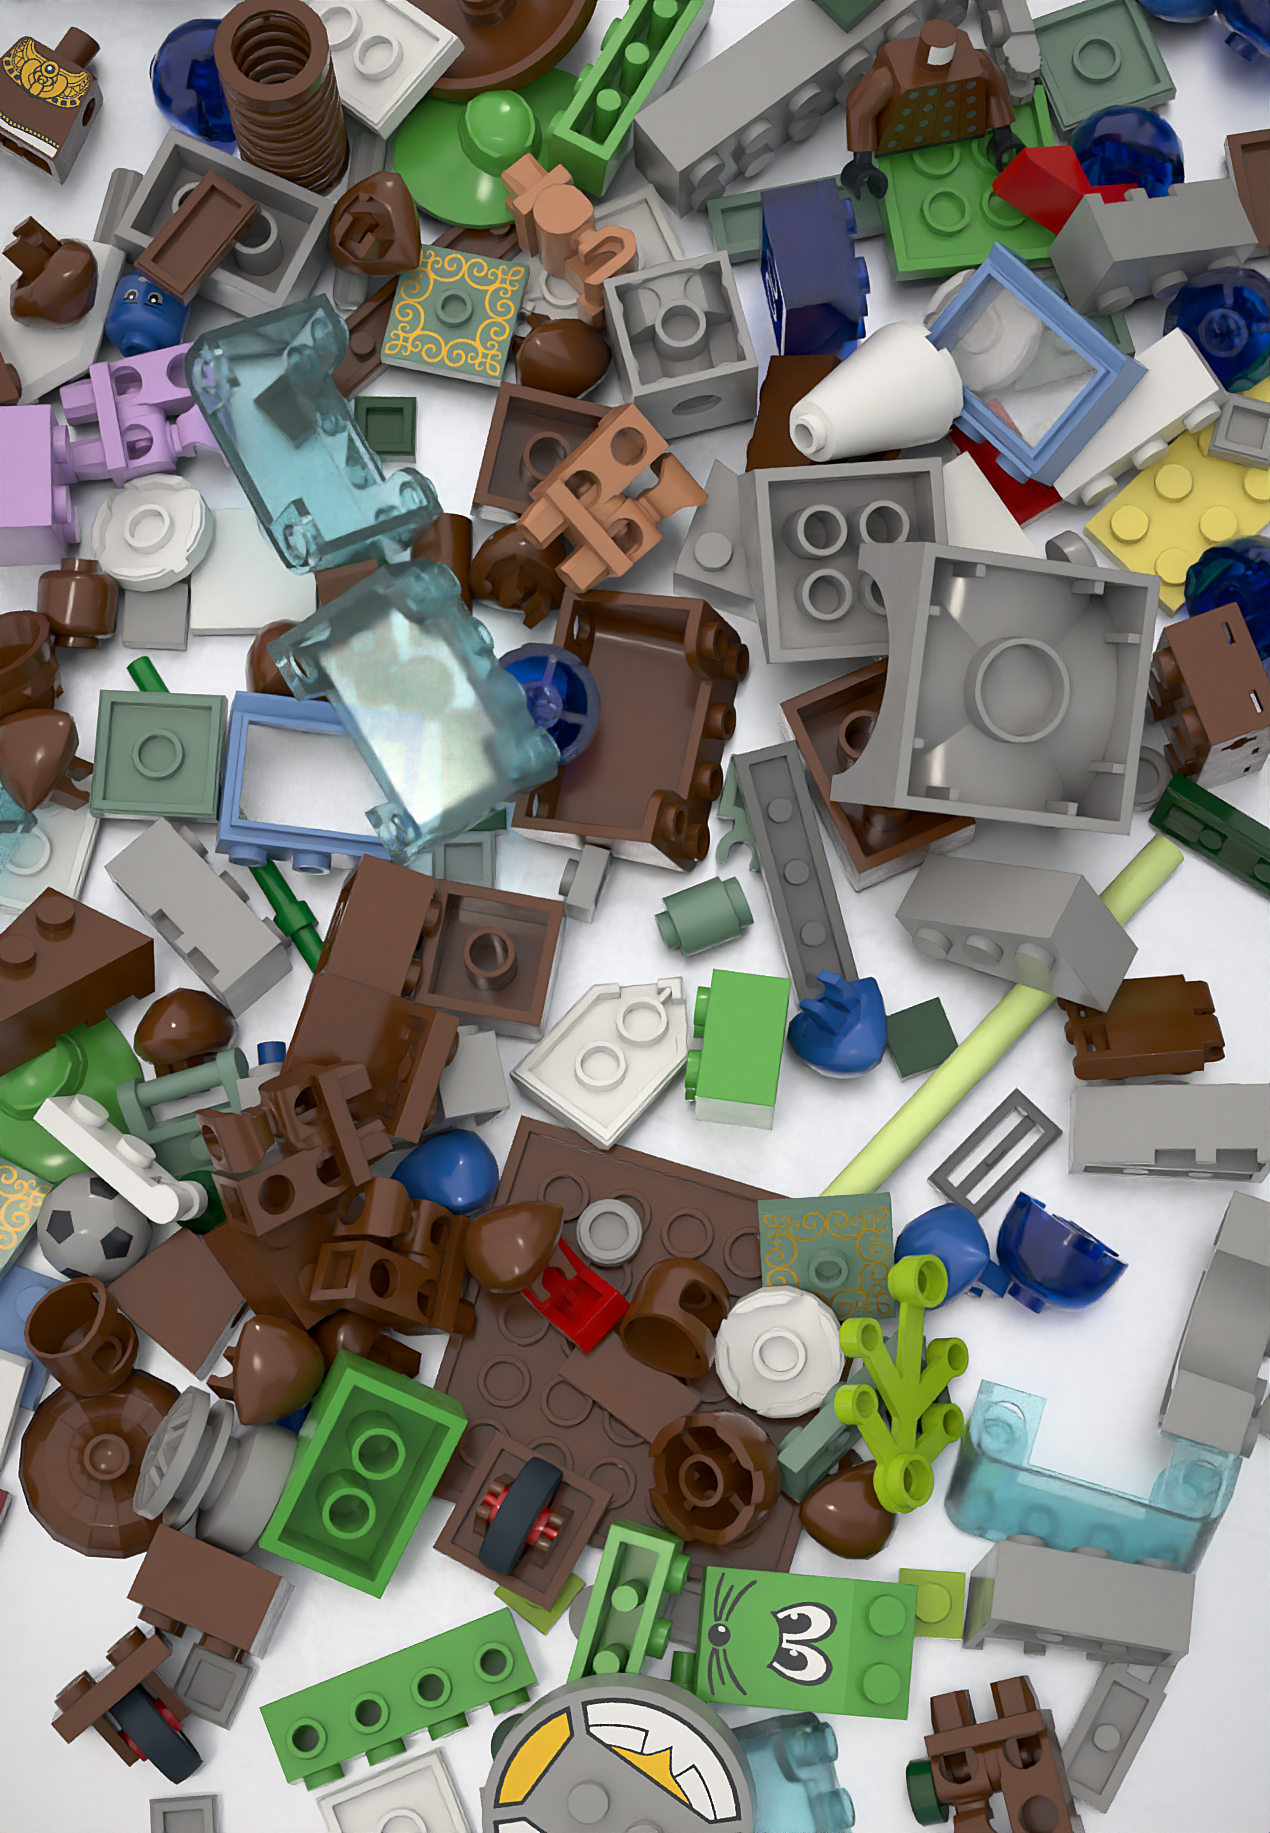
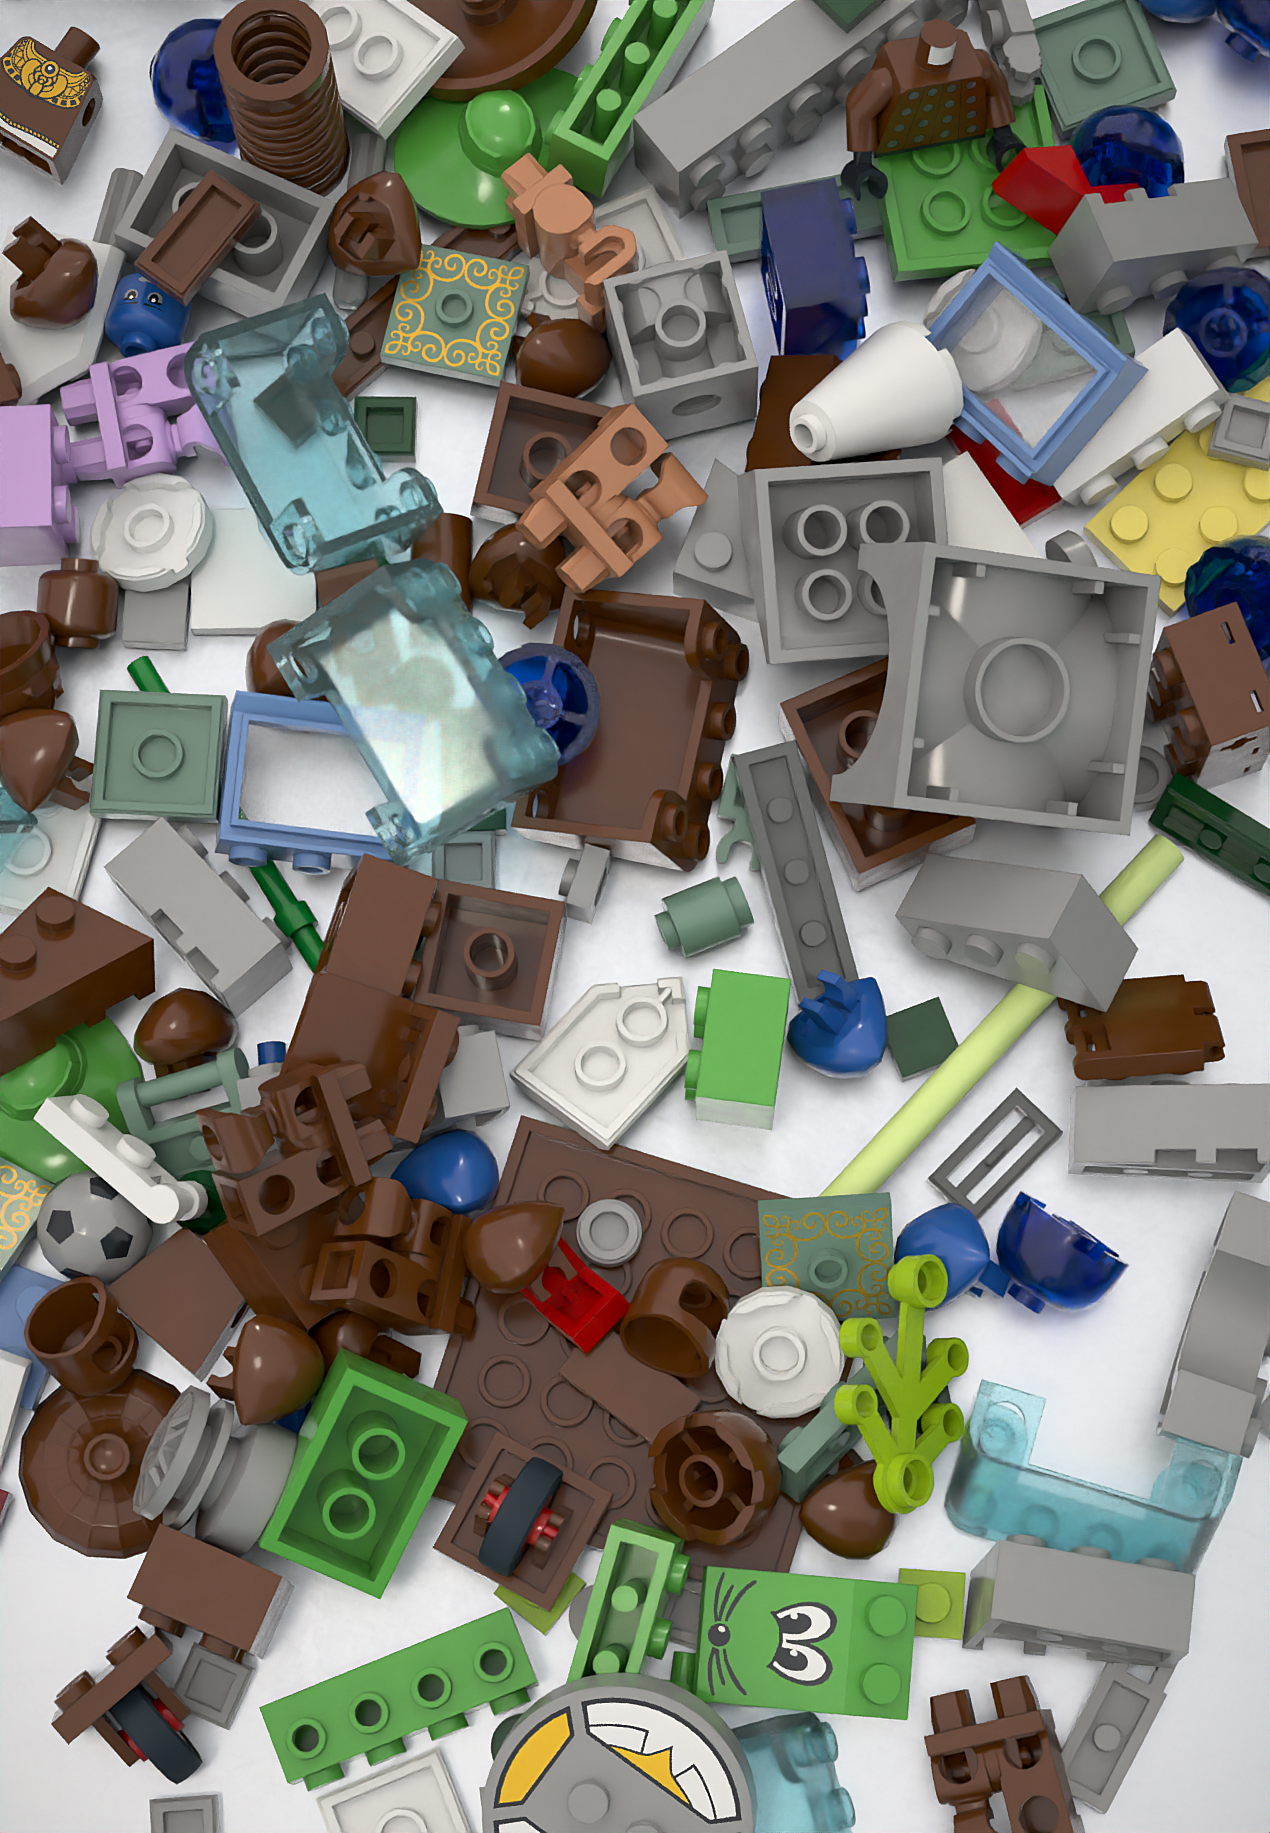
dark green tile [906,1756,949,1827] -> none

